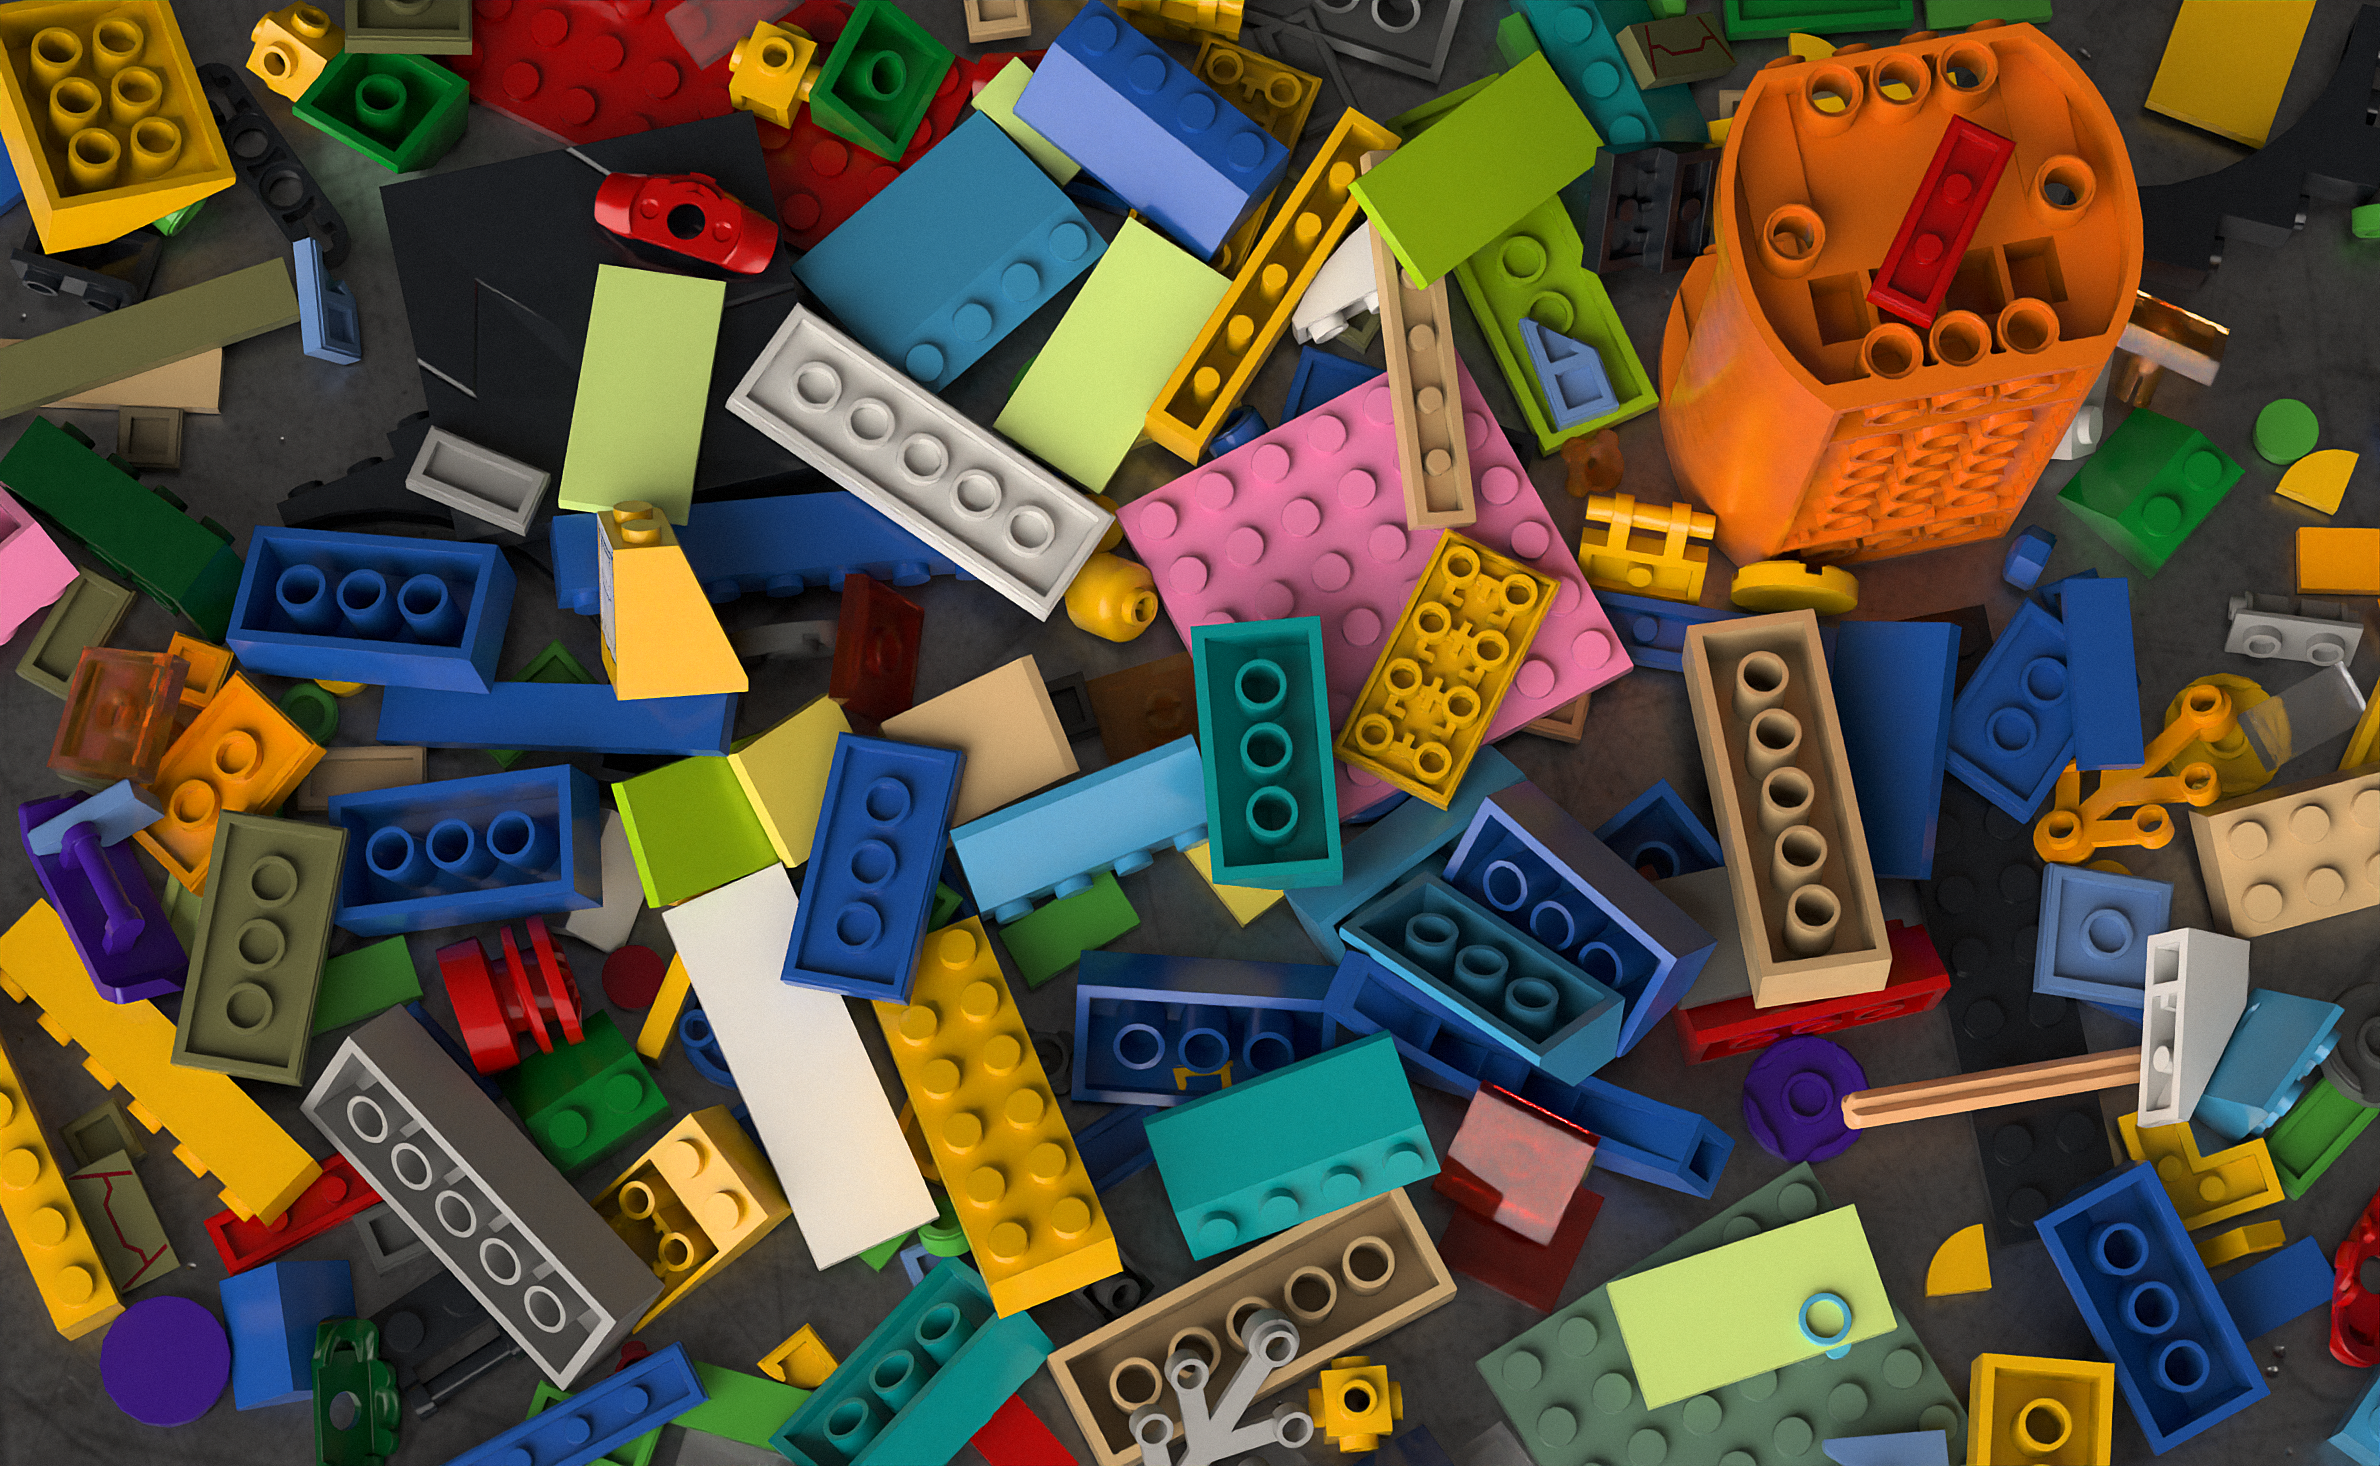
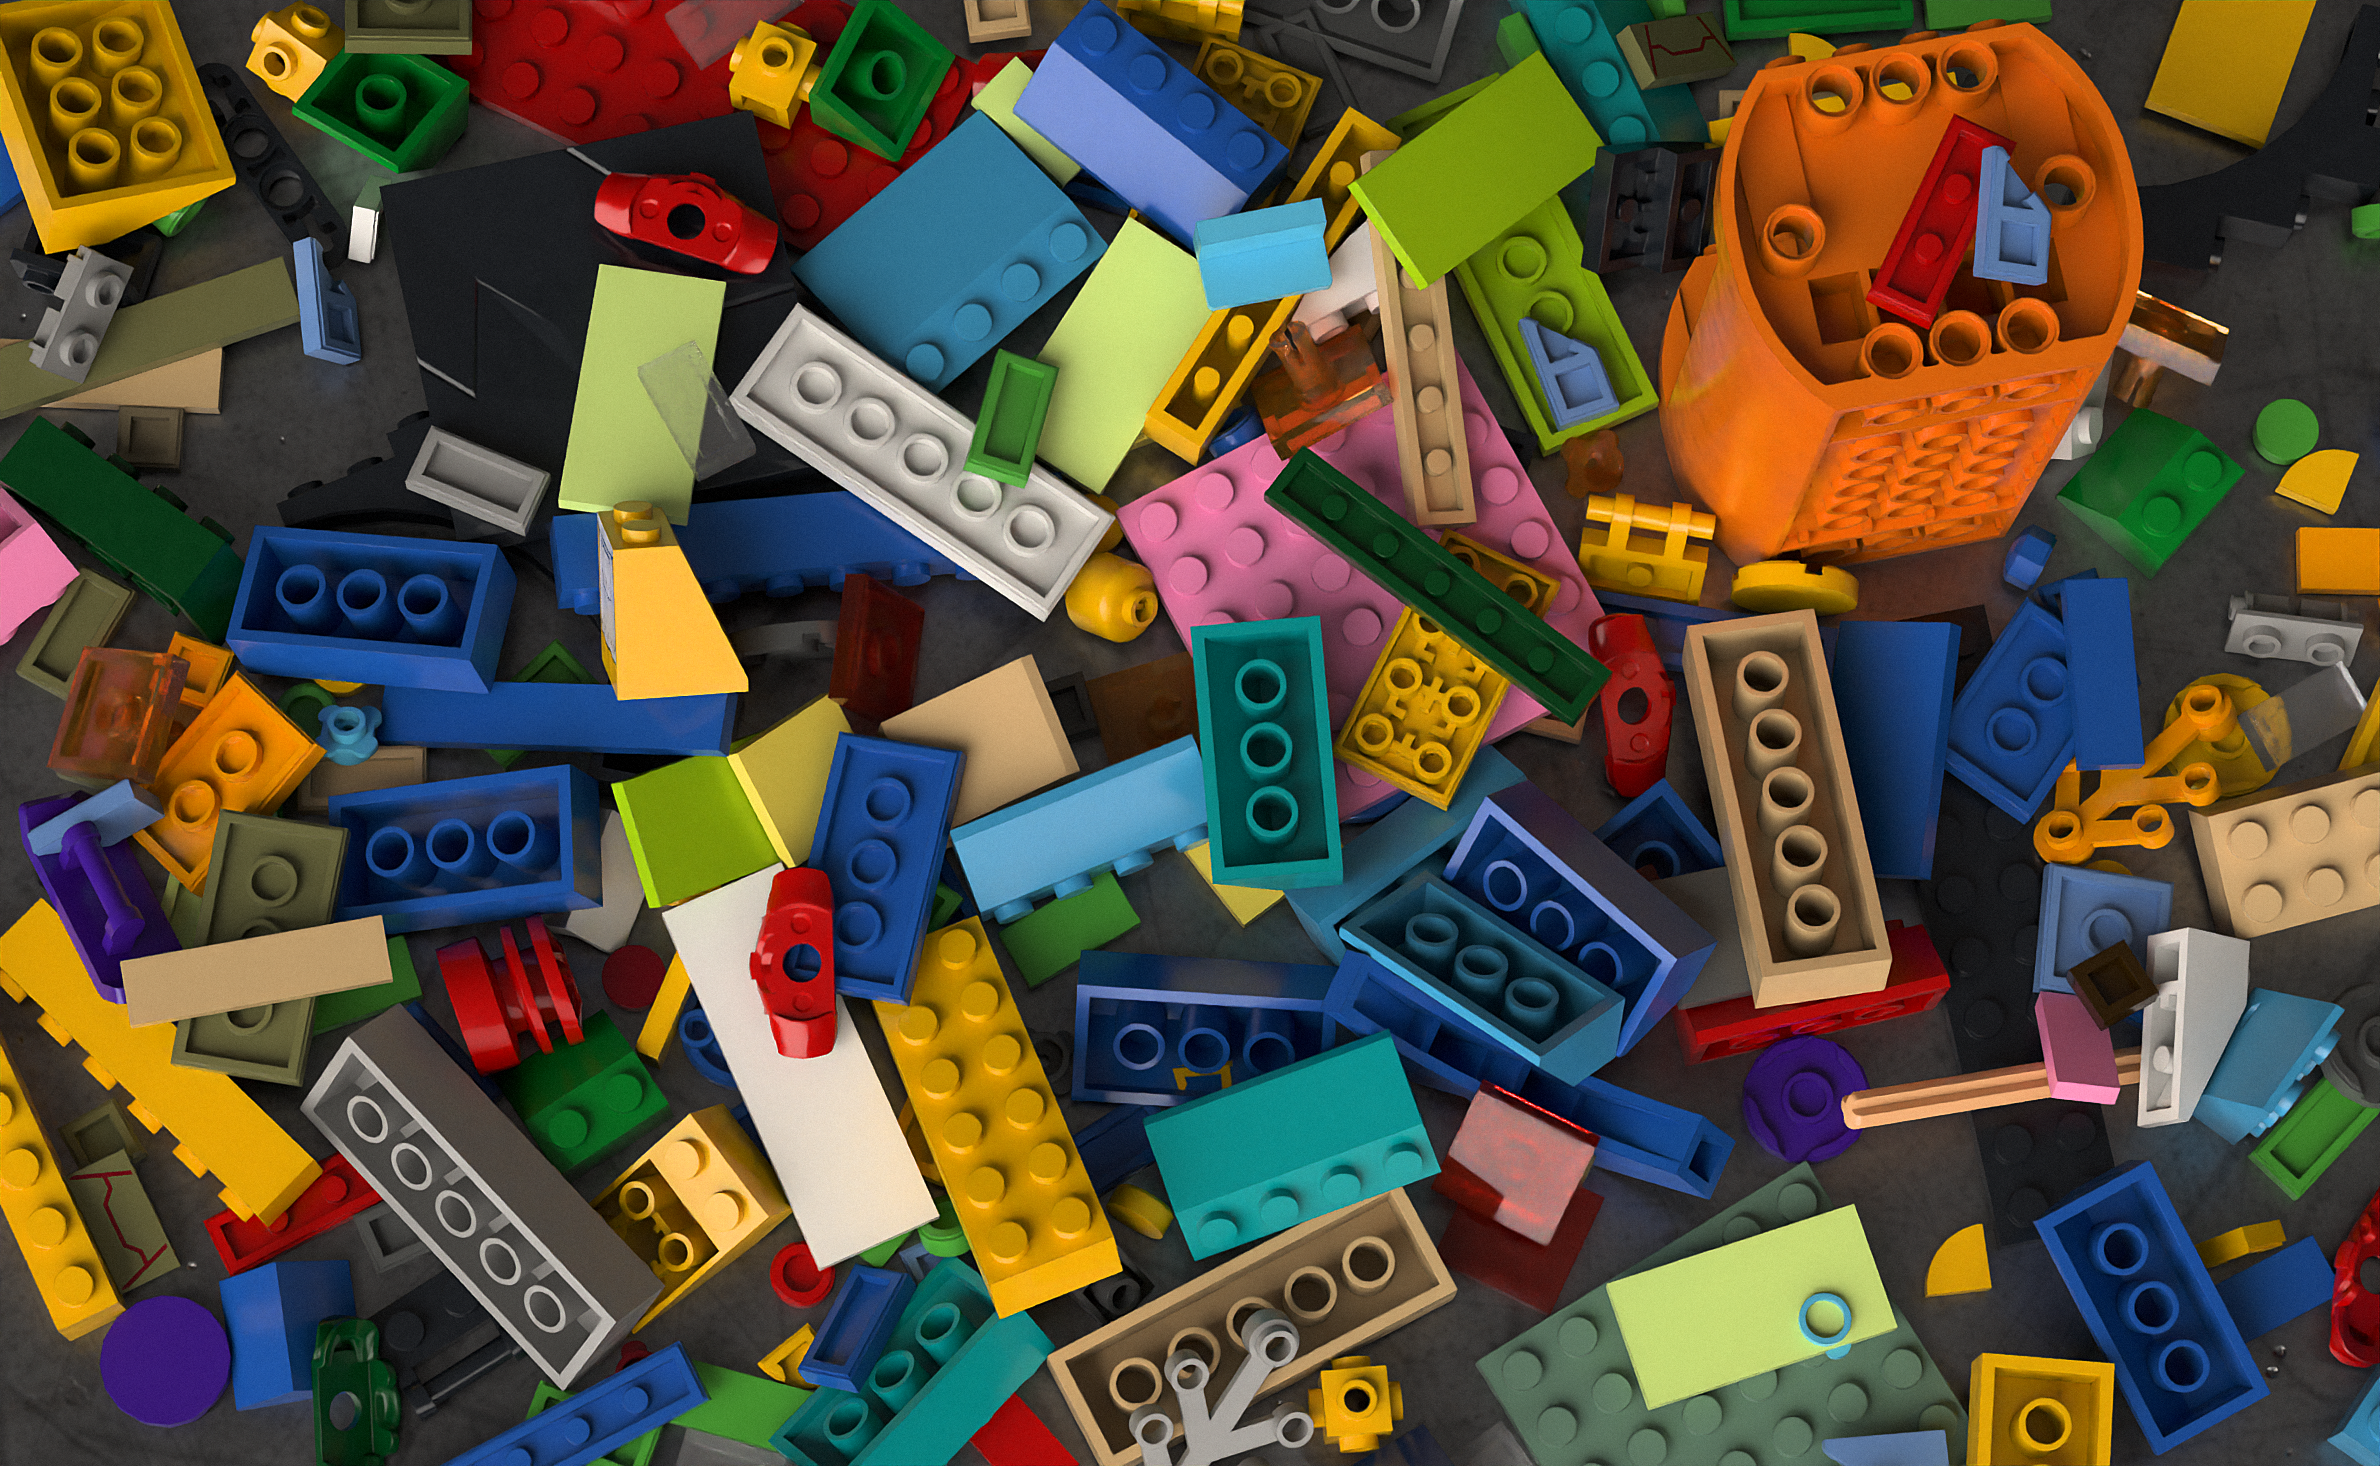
yellow plate [2116,1111,2285,1233] -> none
none -> light grey hinge [28,244,134,384]
none -> tan tile [120,915,393,1029]
none -> medium azure plate [315,705,382,766]
none -> white tile [348,175,392,263]
none -> clear tile [637,340,756,482]
none -> red piece [749,867,838,1059]
none -> red tile [770,1241,836,1309]
none -> blue tile [797,1263,917,1393]
none -> bright green tile [963,348,1060,489]
none -> yellow tile [1106,1184,1174,1239]
none -> medium azure panel [1193,198,1333,311]
none -> clear orange tile [1249,320,1394,461]
none -> dark green plate [1264,445,1613,728]
none -> red piece [1588,612,1676,797]
none -> medium blue tile [1973,145,2052,286]
none -> bright pink tile [2035,991,2121,1105]
none -> dark brown plate [2066,939,2159,1031]

